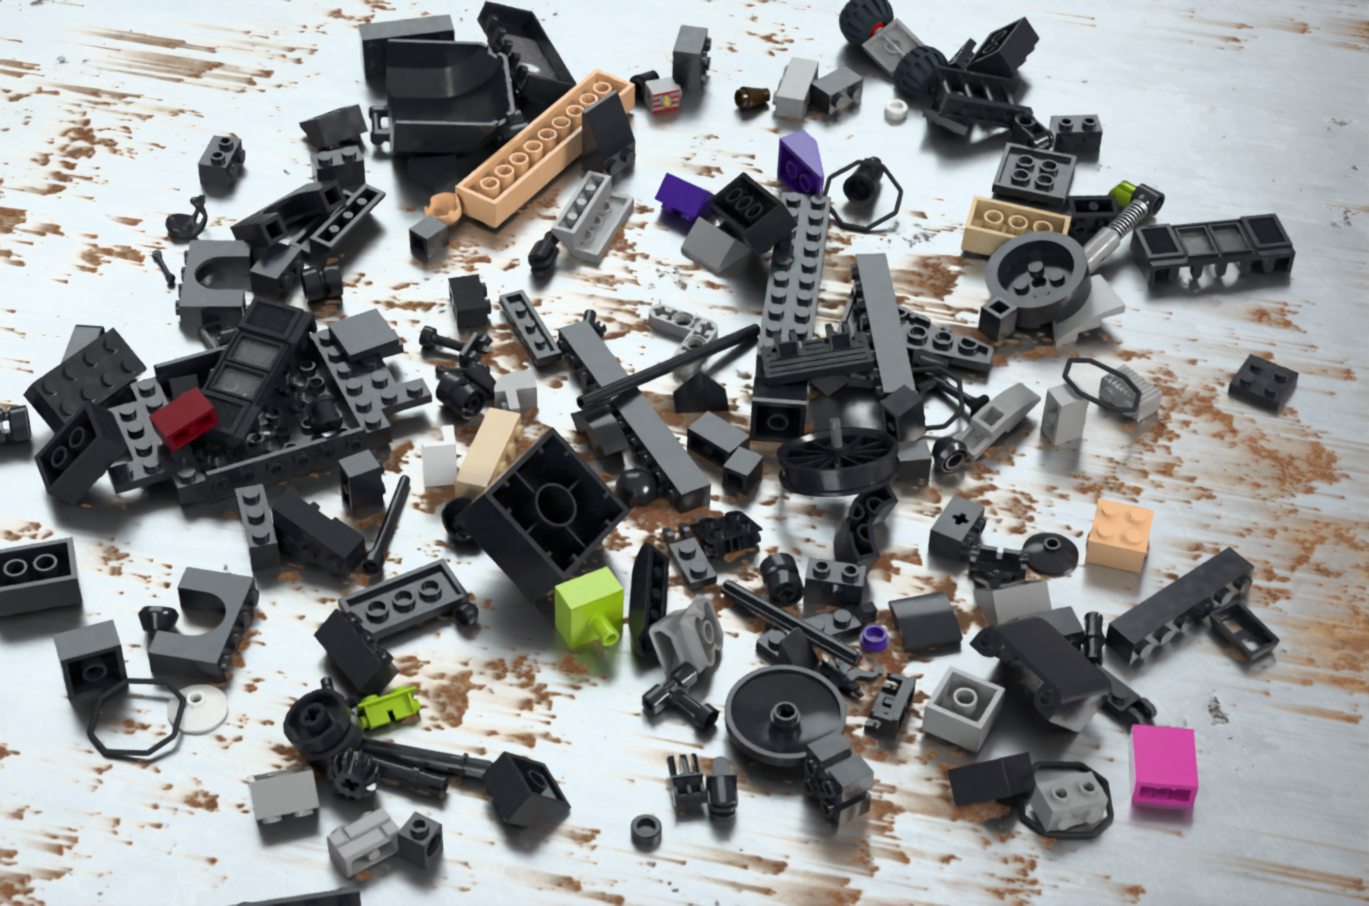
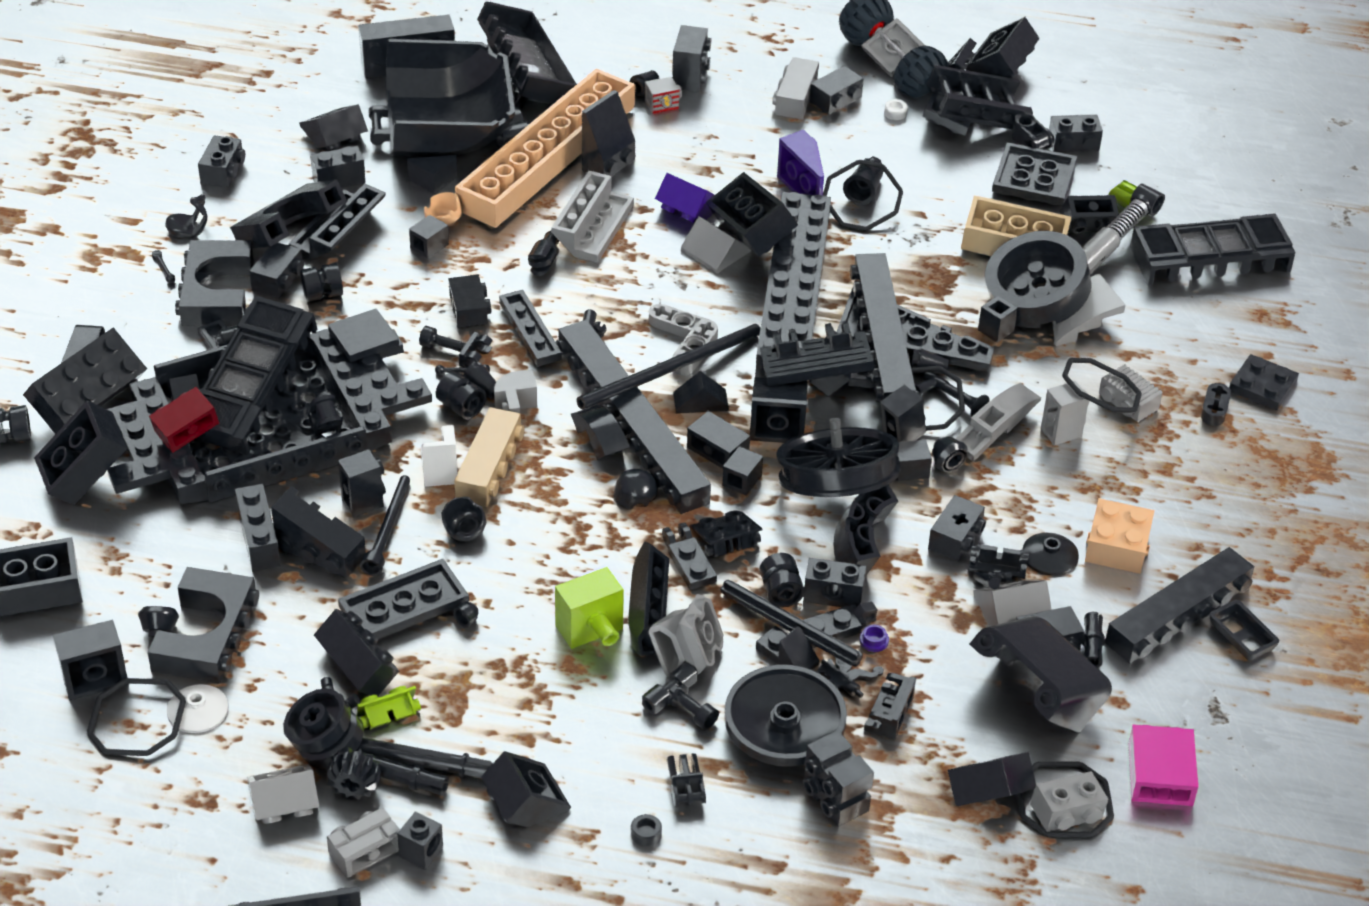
black brick [454,427,631,603] -> none
black arm [705,756,738,822] -> none
dark brown cone [734,86,771,110] -> none
black slope [888,591,963,653] -> none
light grey brick [922,666,1006,753] -> none
black hinge [1094,662,1157,725] -> none
none -> black beam [1201,383,1231,426]

